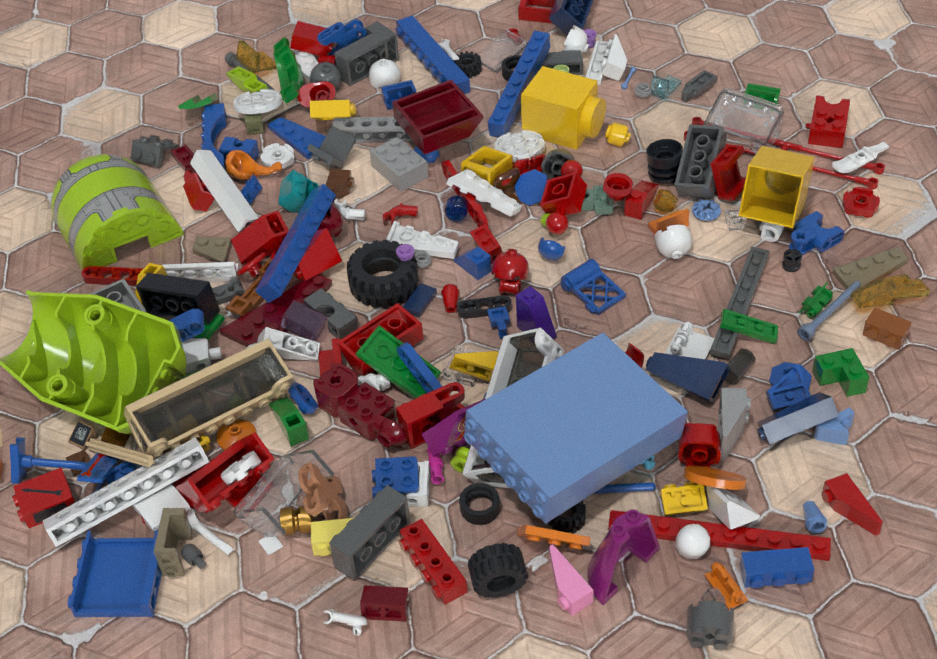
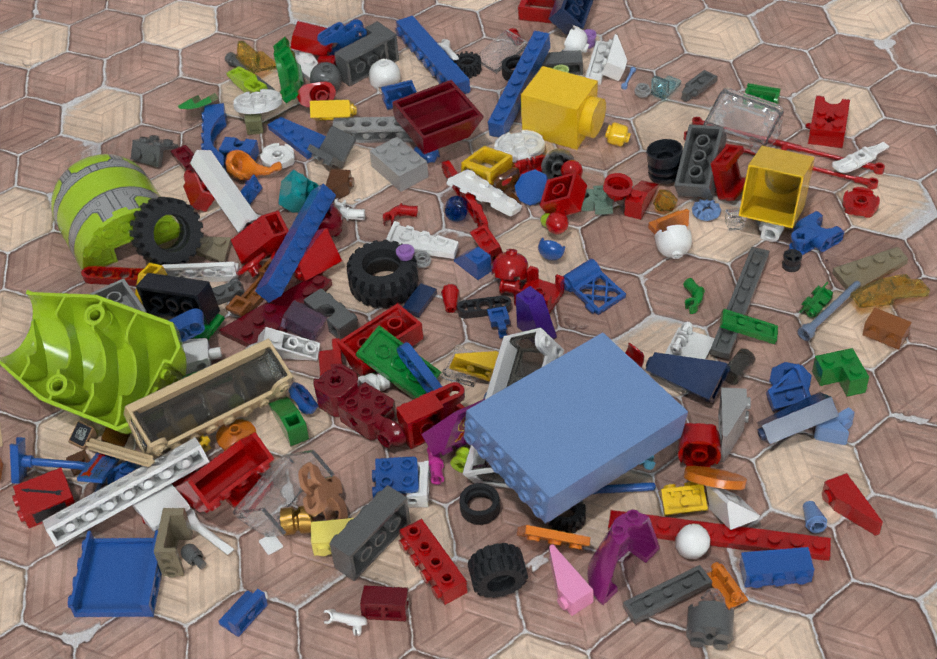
white plate [220,451,262,486] -> none
none -> black tyre [129,196,204,265]
none -> blue panel [218,589,268,637]
none -> red panel [514,265,564,314]
none -> dark grey plate [623,565,712,624]
none -> green piece [683,278,705,314]

